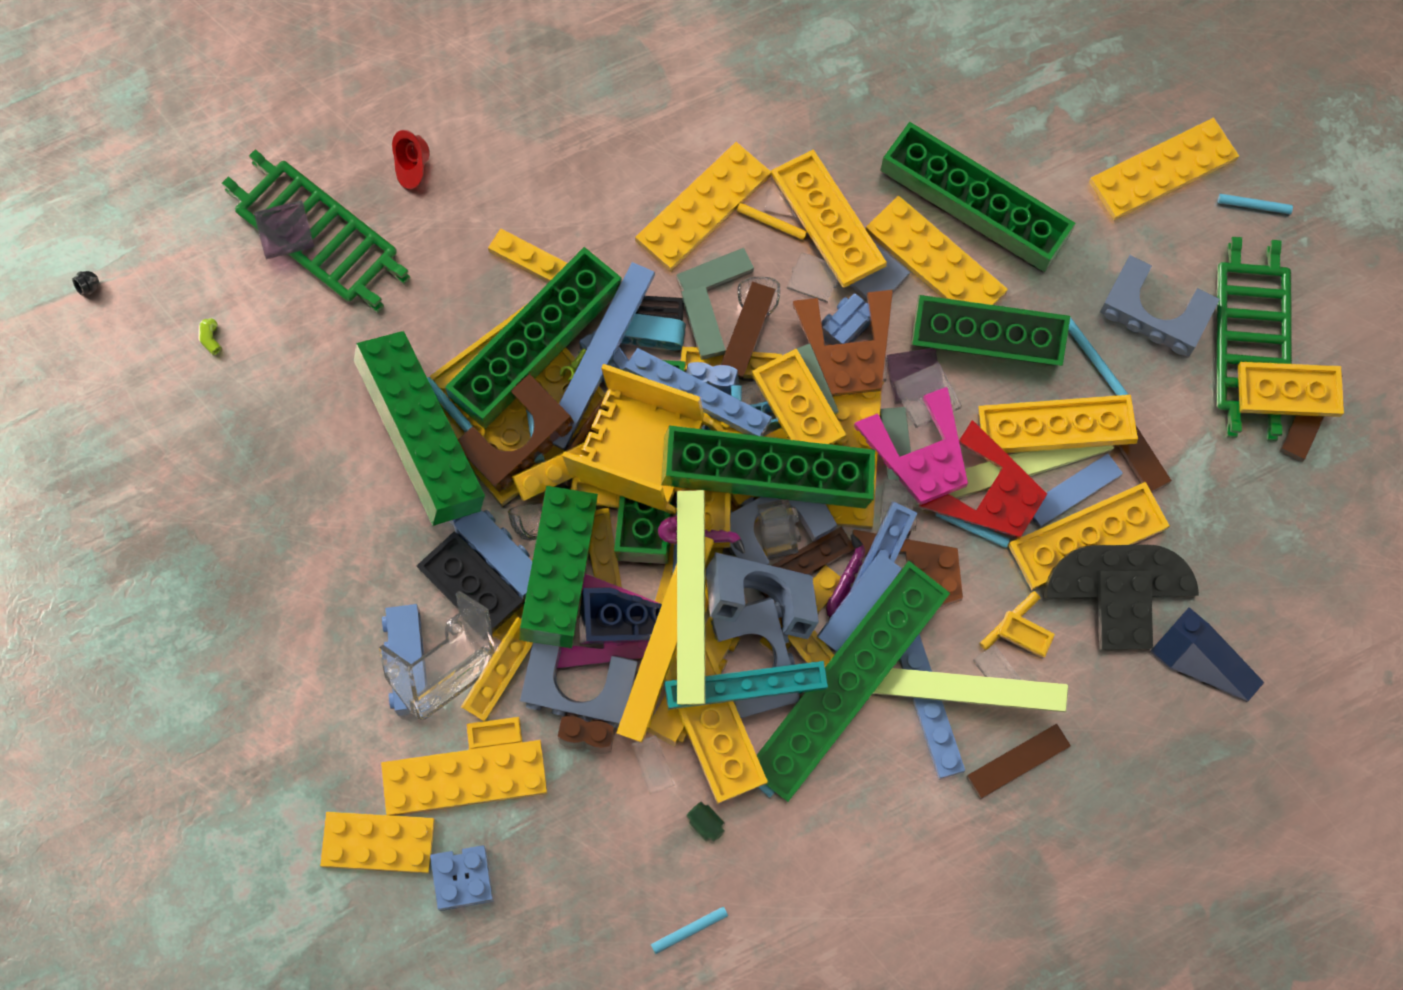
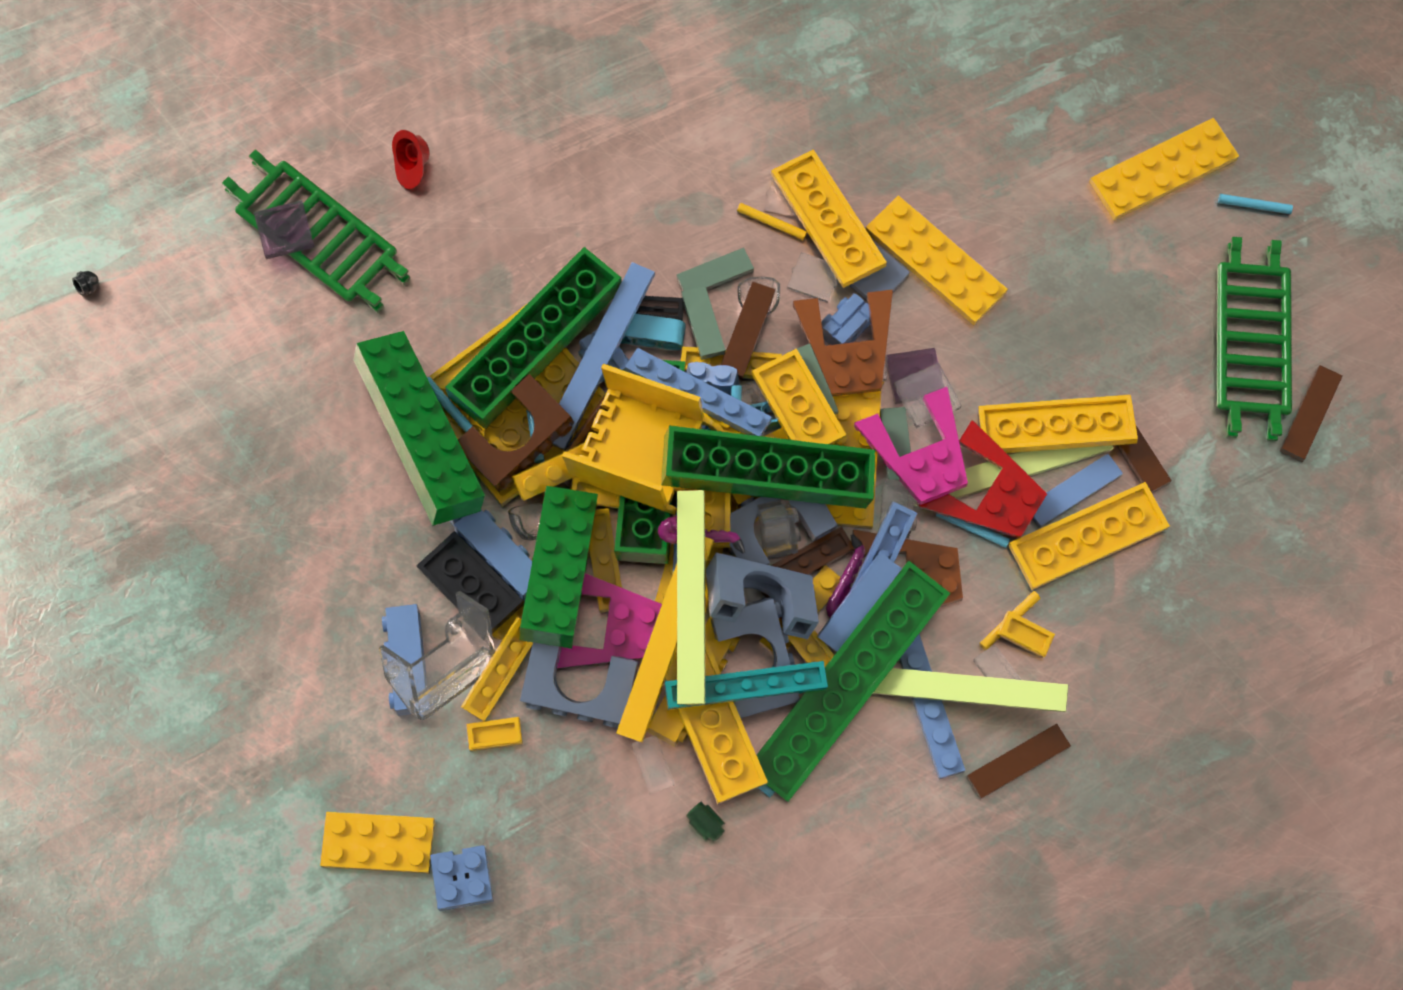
lime arm [199,318,222,356] -> none
yellow plate [381,740,547,816] -> none
yellow plate [488,228,567,283] -> none
reddish brown brick [558,716,615,754] -> none
lime hand [560,348,586,381] -> none
dark blue wedge [579,588,662,644] -> none
yellow plate [635,142,771,272] -> none
medium azure bar [651,906,728,954] -> none
green brick [880,121,1076,272] -> none
green brick [911,295,1071,366] -> none
pearl dark grey plate [1044,544,1199,650] -> none
medium azure bar [1068,317,1128,396] -> none
sand blue arch [1100,255,1220,357] -> none
dark blue wedge [1150,607,1264,702] -> none
yellow plate [1238,362,1344,417] -> none

